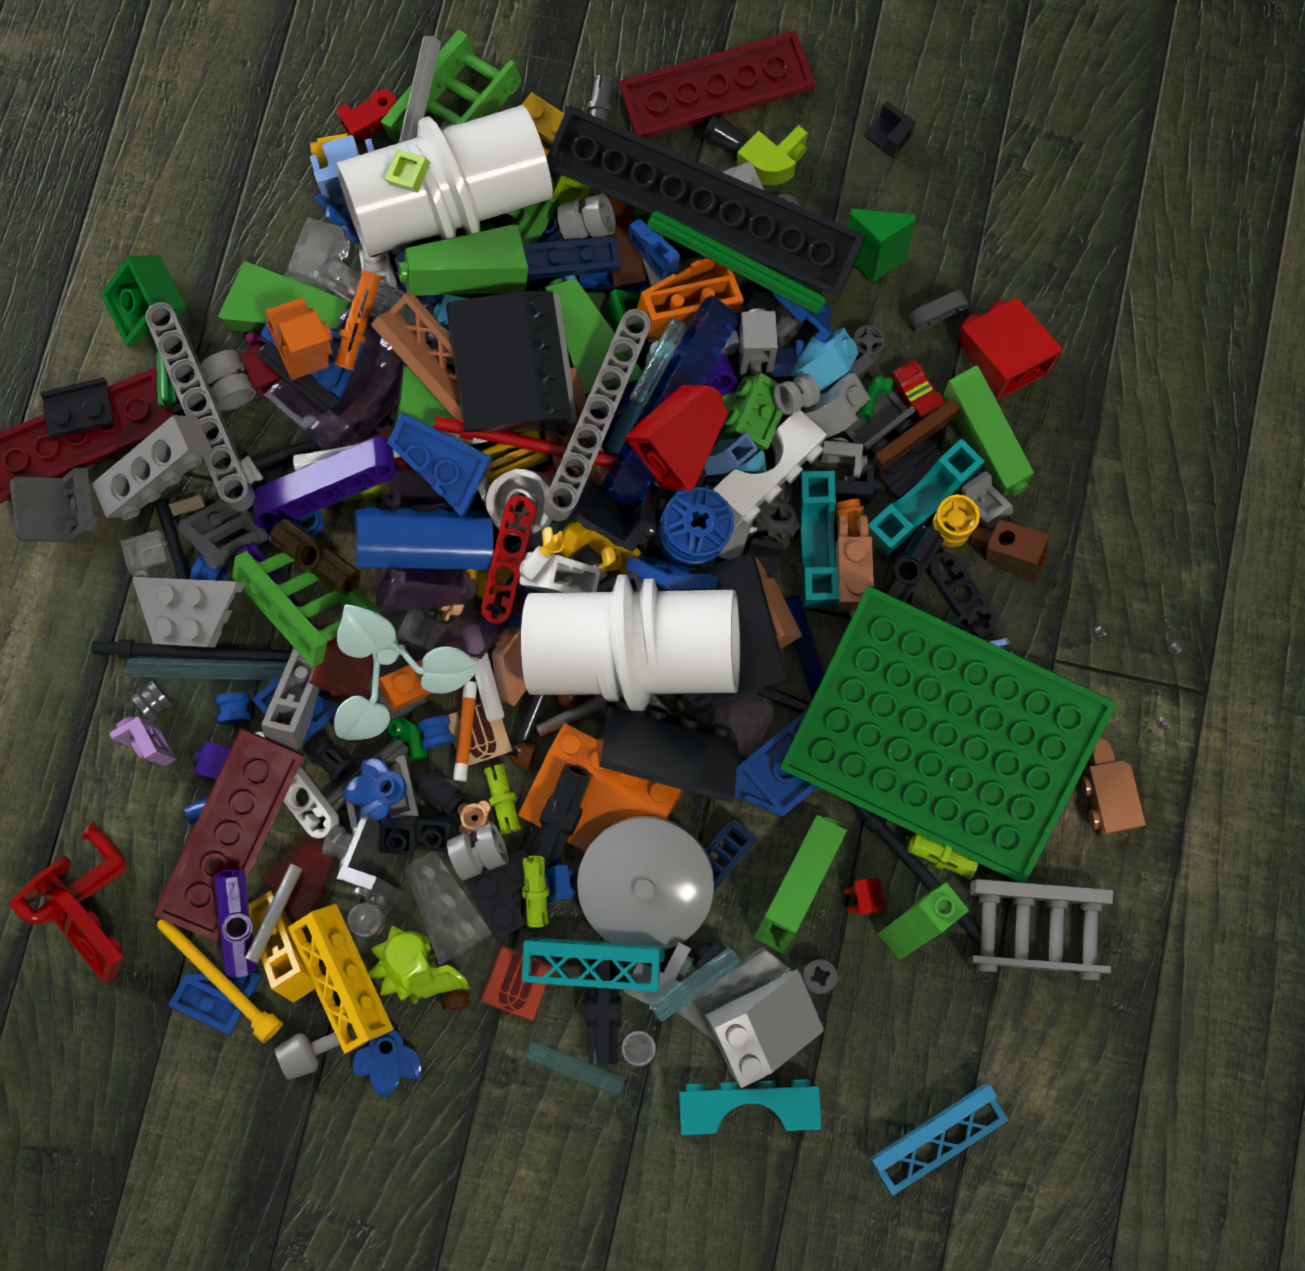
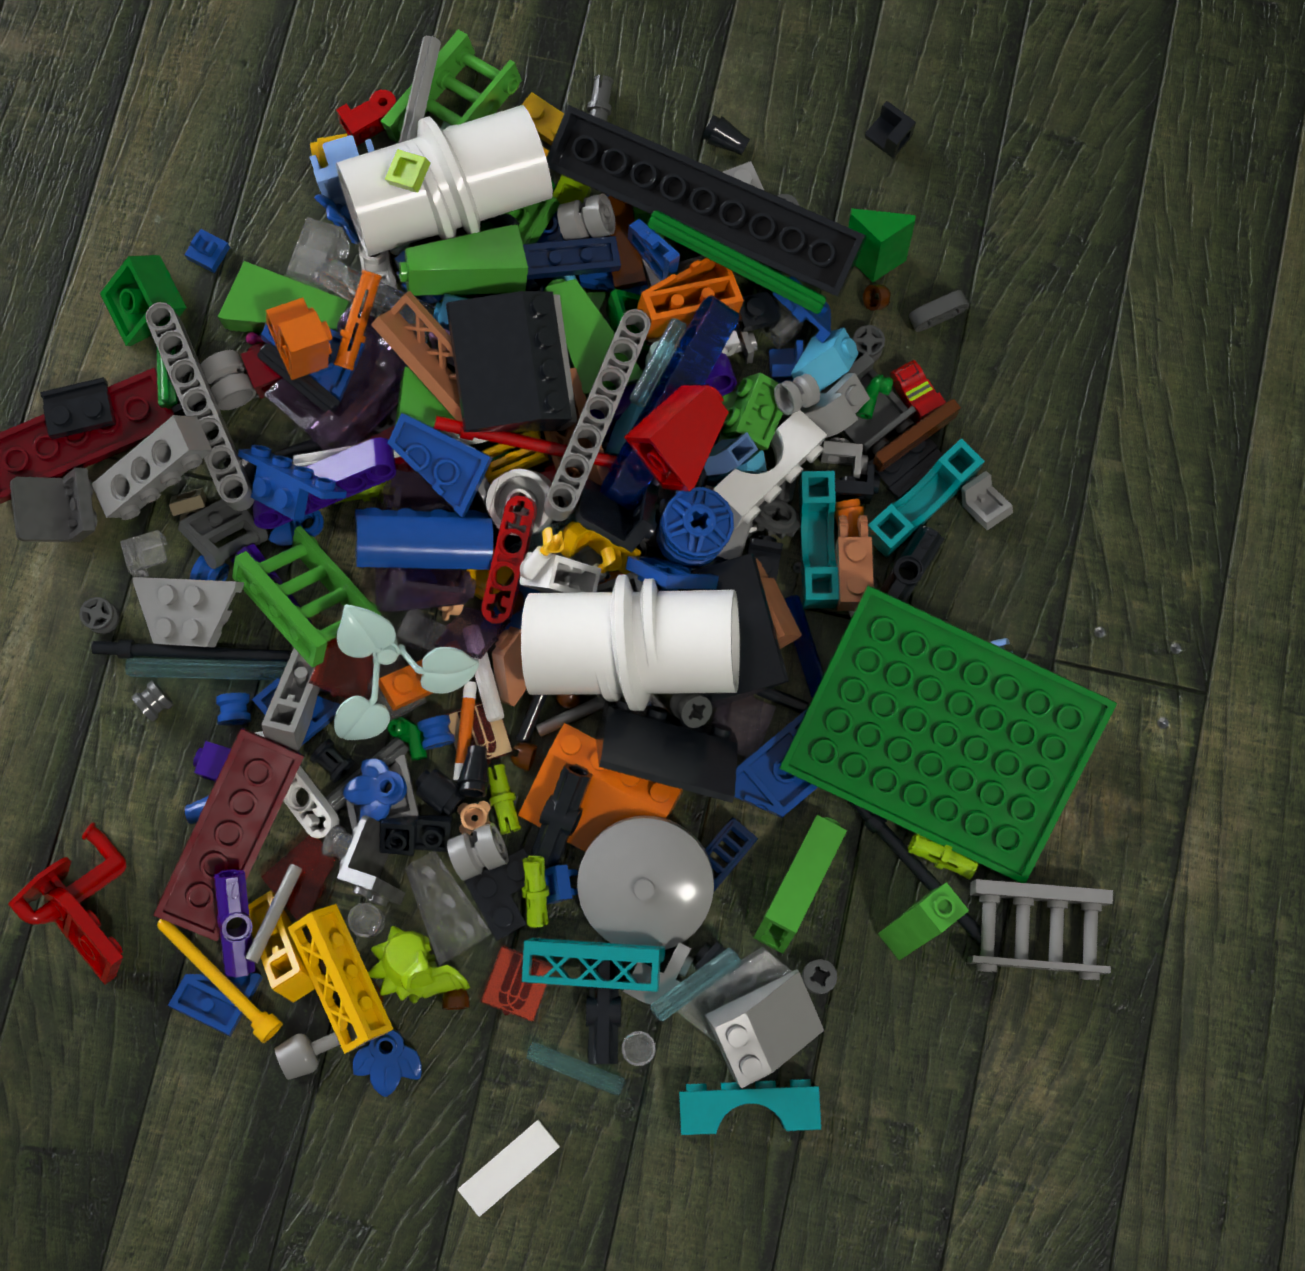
lavender bracket [109,716,177,766] -> none
black bar [156,501,190,579] -> none
dark brown piece [270,518,361,596] -> none
dark red plate [618,30,815,139] -> none
lime brick [736,125,808,185] -> none
light grey slope [737,309,778,385] -> none
red tile [844,878,887,915] -> none
dark azure fence [869,1084,1009,1196] -> none
black beam [929,552,997,639] -> none
yellow wheel [931,494,980,547] -> none
bright green slope [942,365,1034,496] -> none
red slope [957,298,1063,401] -> none
reddish brown torso [971,520,1050,583] -> none
nougat hinge [1081,739,1146,837] -> none
none -> dark grey wheel [79,597,120,635]
none -> blue tile [184,229,230,273]
none -> blue bracket [237,445,347,520]
none -> black cone [457,745,491,798]
none -> white tile [457,1119,560,1217]
none -> dark grey wheel [670,693,712,728]
none -> reddish brown hinge [863,284,891,311]

